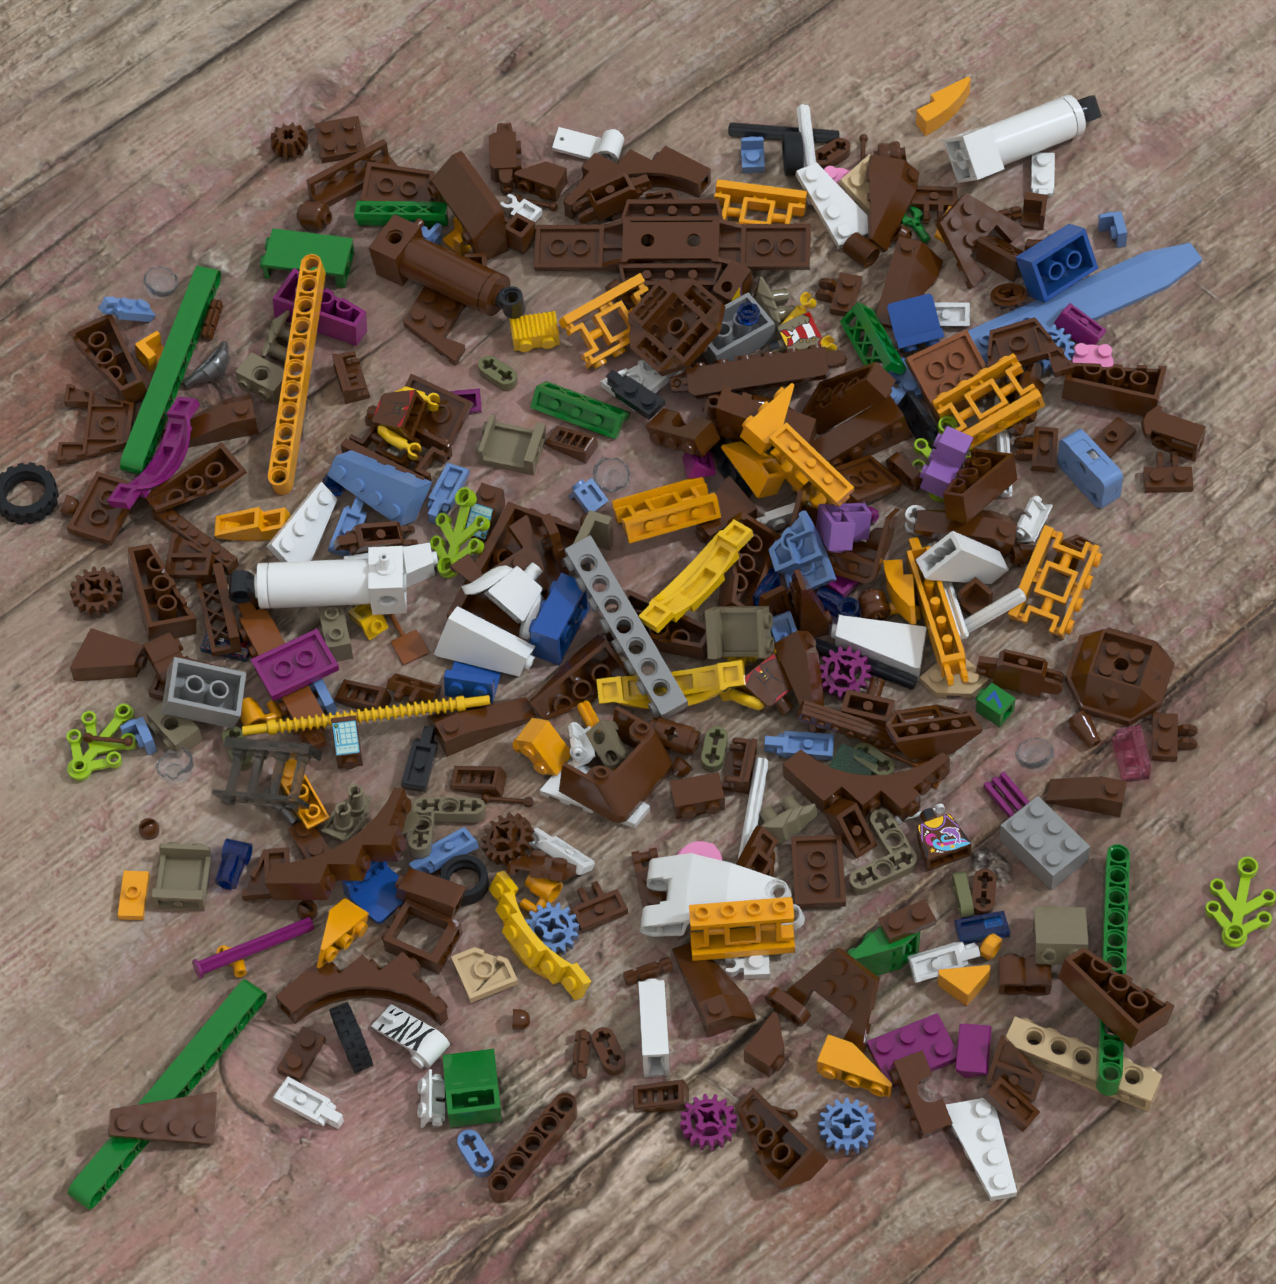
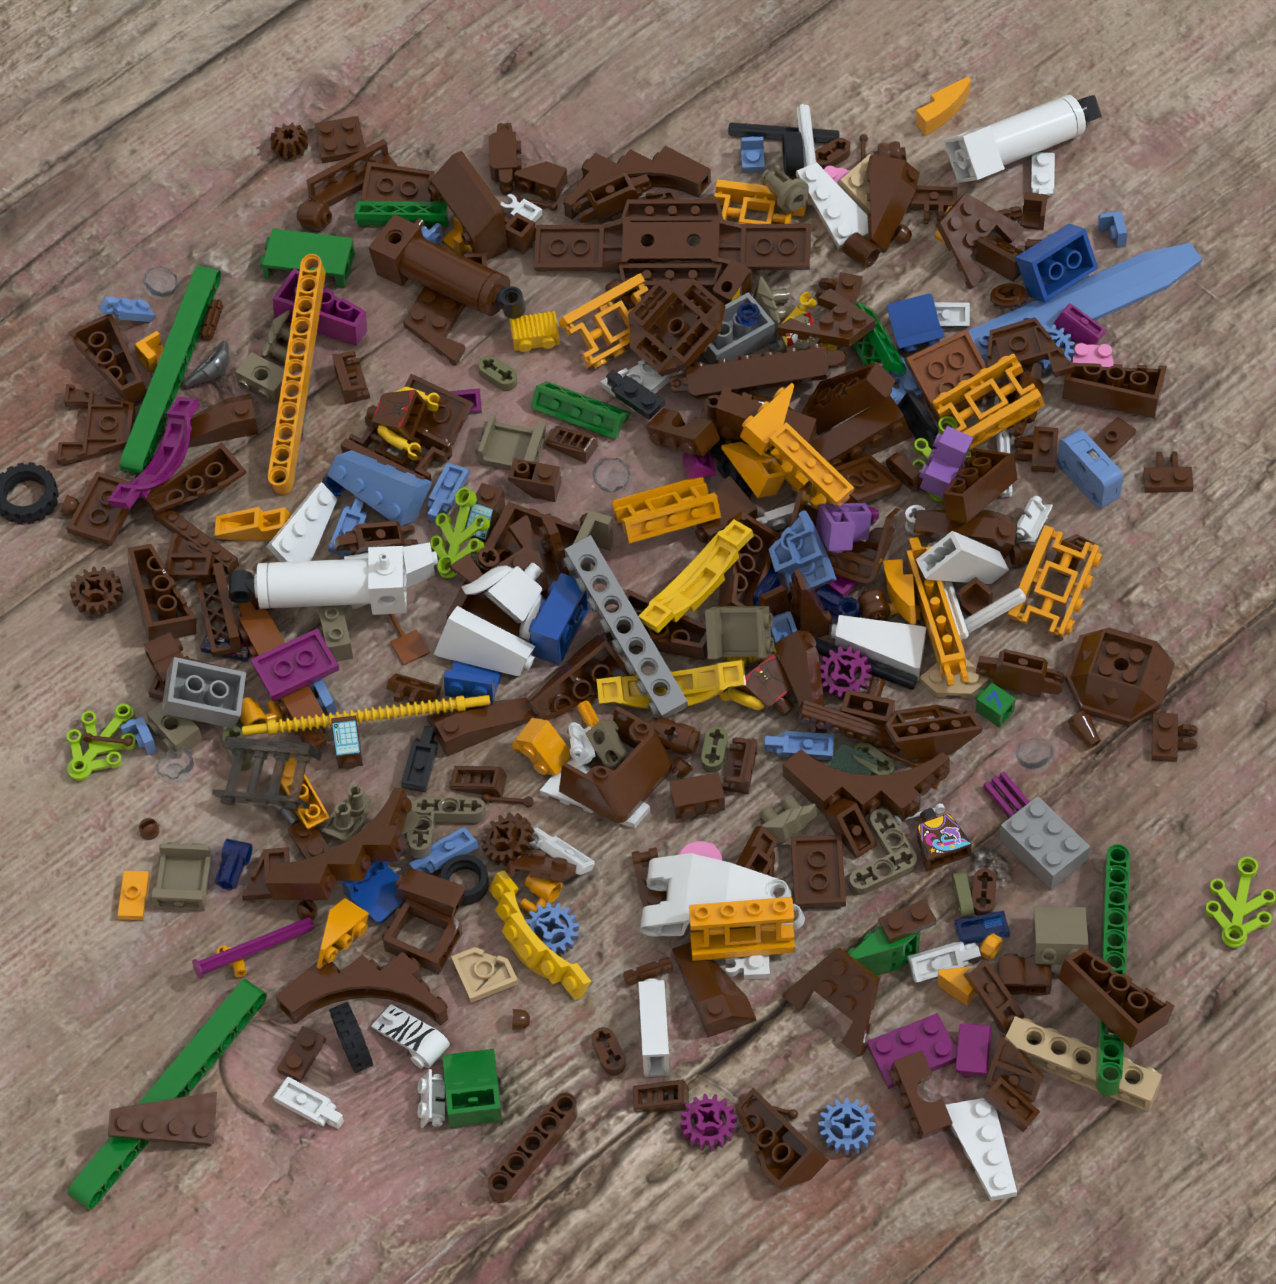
reddish brown slope [70,628,148,681] -> none
reddish brown slope [334,679,392,711] -> none
yellow bracket [347,604,388,640] -> none
medium blue beam [457,1130,494,1177] -> none
white door [552,127,624,163] -> none
medium blue bracket [569,478,609,513] -> none
reddish brown hinge [571,881,628,933] -> none
reddish brown axle [572,1029,591,1080] -> none
white axle [738,757,768,859] -> none
reddish brown slope [744,1011,786,1078] -> none
reddish brown beam [764,987,811,1027] -> none
light orange slope [817,1034,893,1098] -> none
reddish brown wedge [876,236,943,329] -> none
green bar [900,206,930,243] -> none
reddish brown slope [1046,776,1127,817] -> none
clear pink hinge [1111,724,1151,782] -> none
reddish brown piece [1141,405,1206,462] -> none
none -> reddish brown bush [475,547,499,571]
none -> reddish brown slope [508,458,561,502]
none -> dark tan piece [760,166,809,213]
none -> reddish brown wing [778,289,876,347]
none -> reddish brown plate [963,959,1024,1033]

